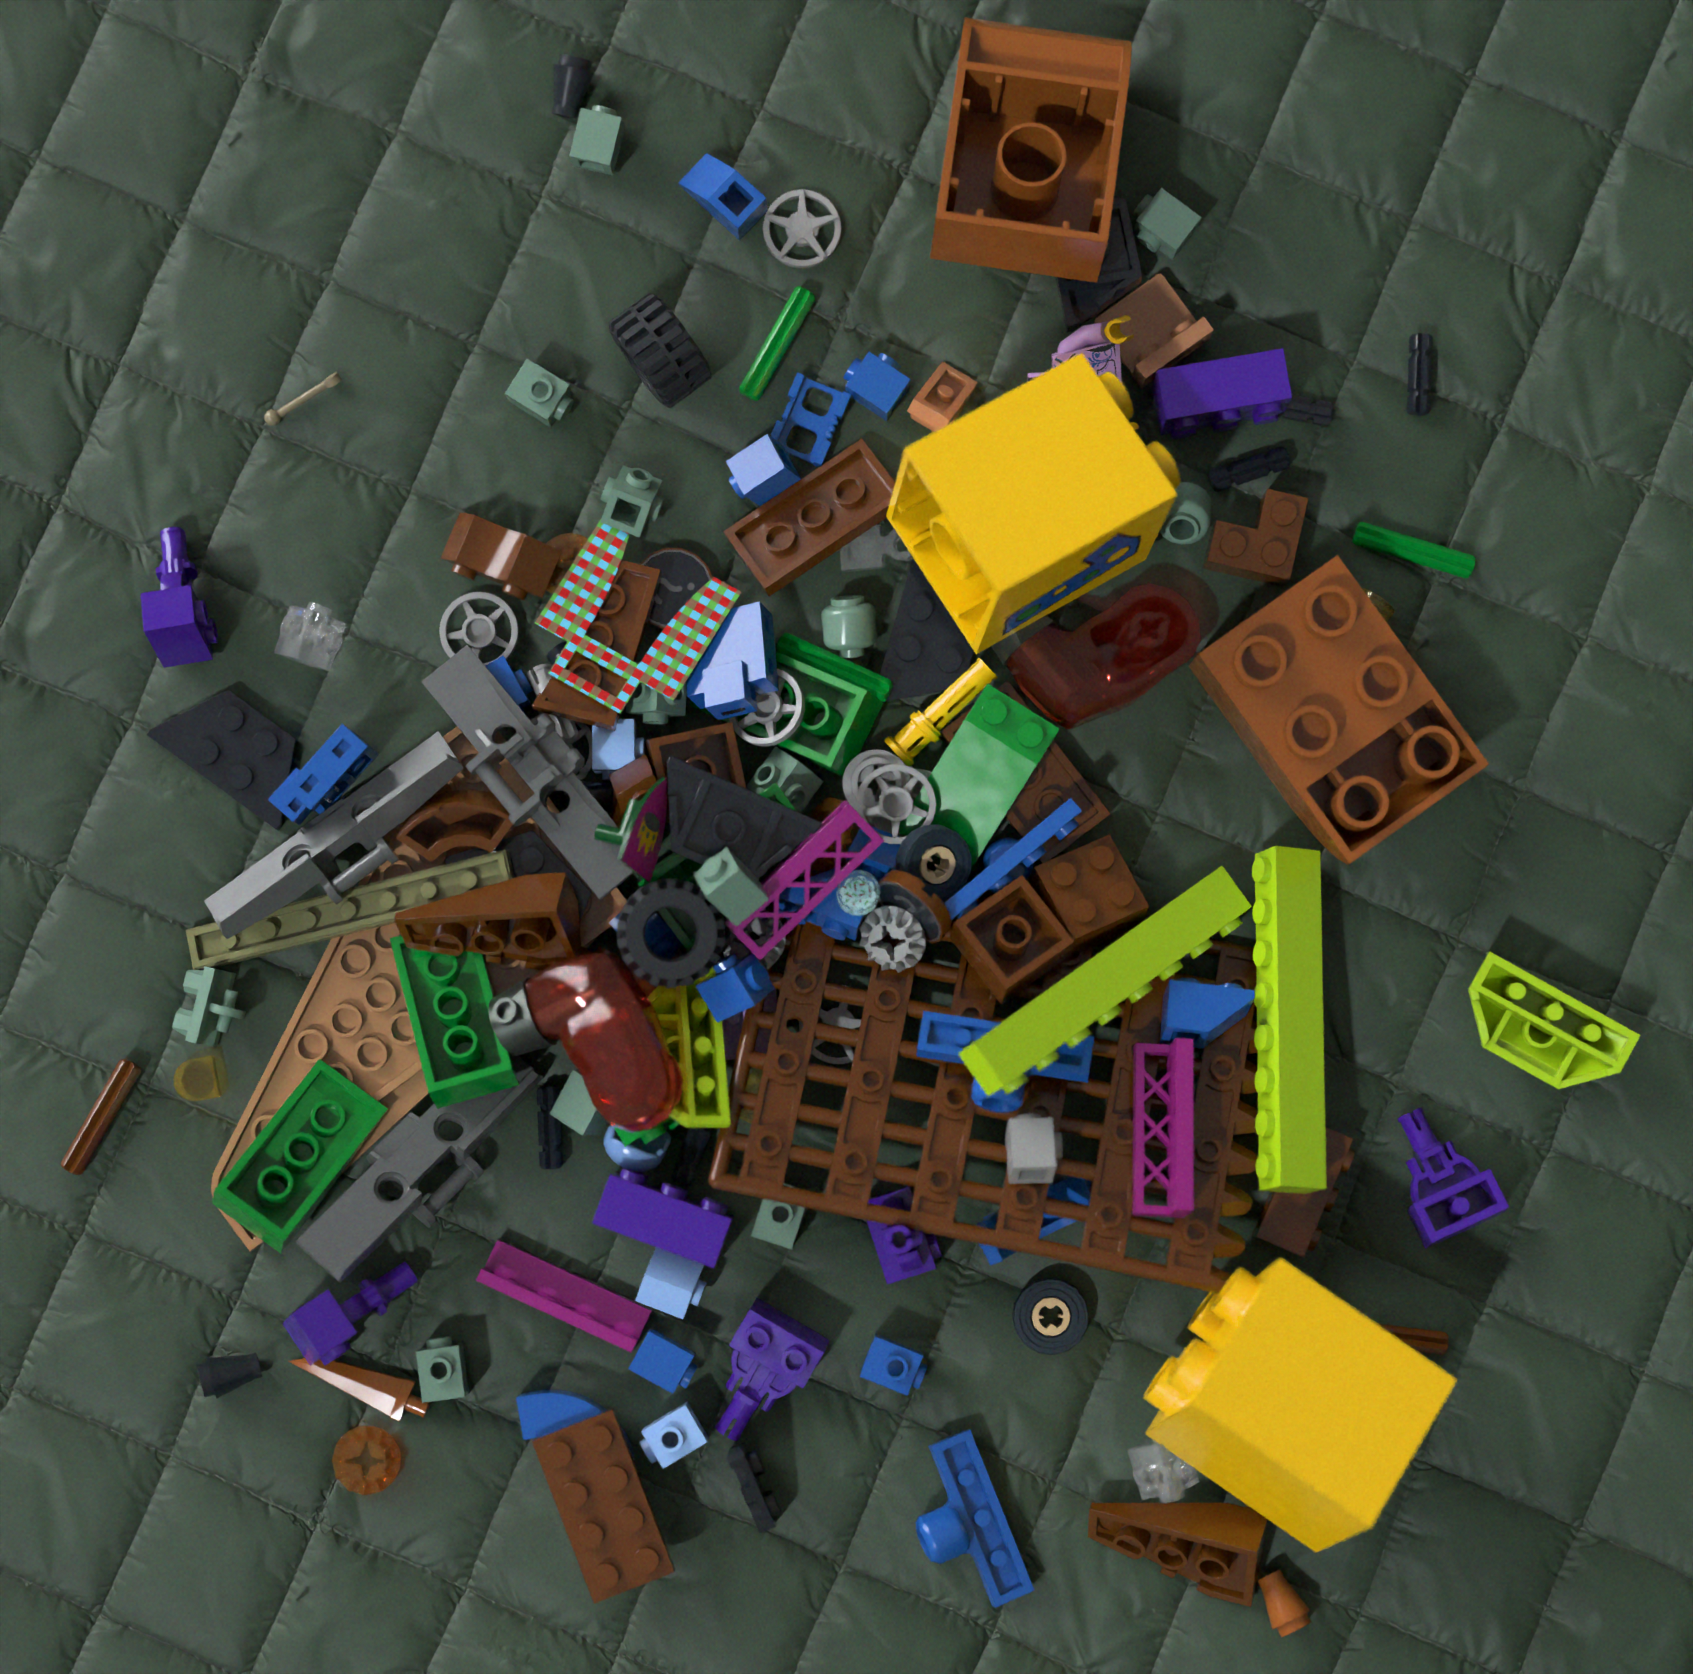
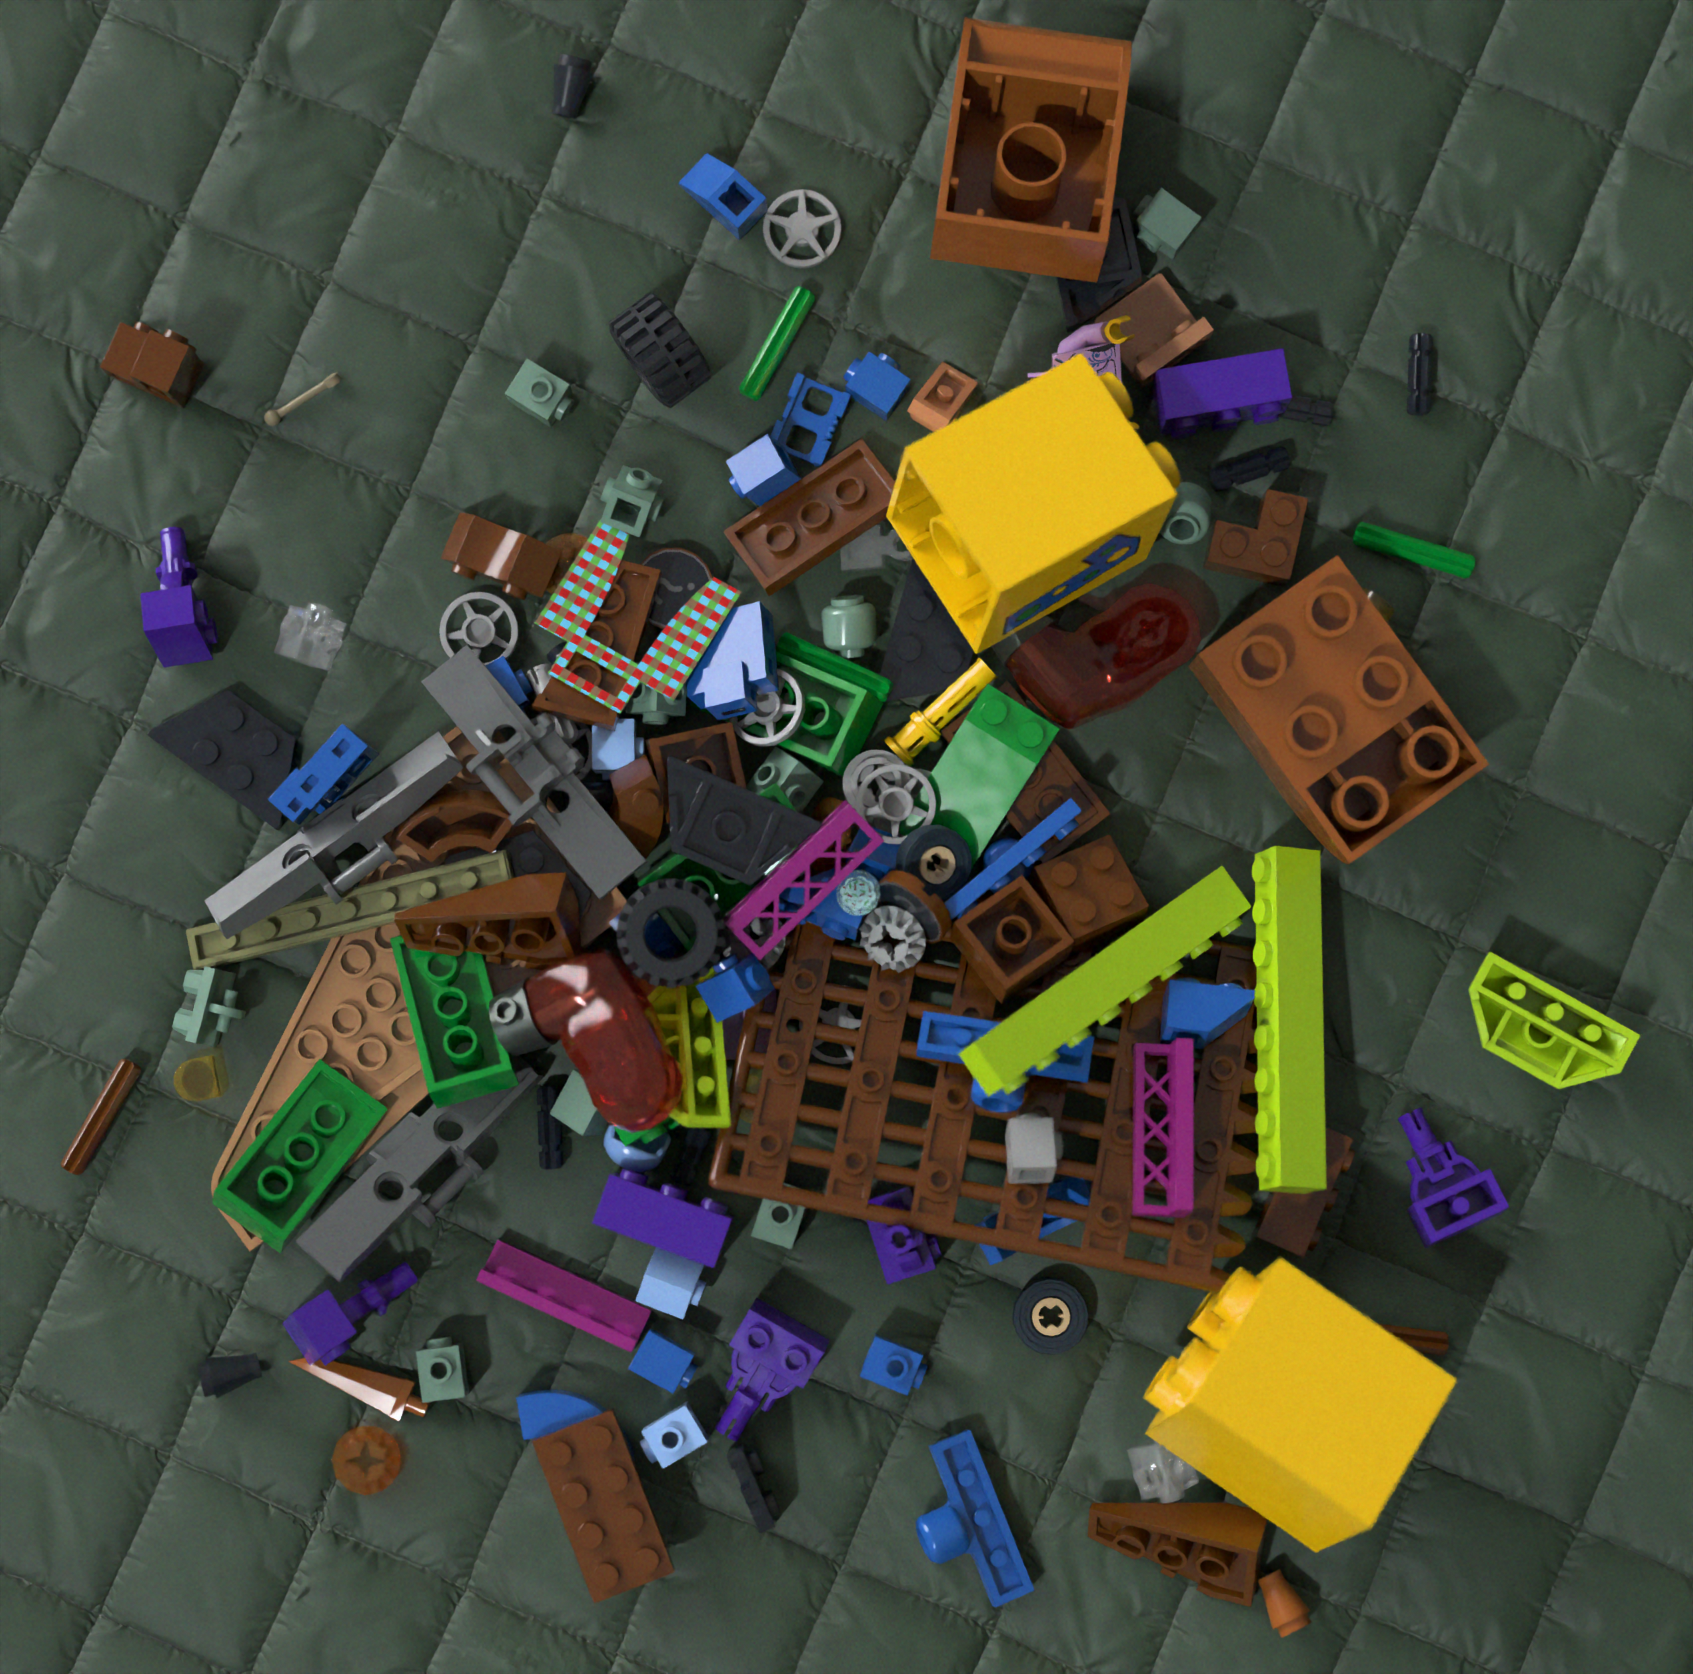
sand green brick [569,105,625,175] -> none
shield [594,777,667,883] -> none
sand green brick [694,847,769,927] -> none
none -> reddish brown brick [100,321,204,409]

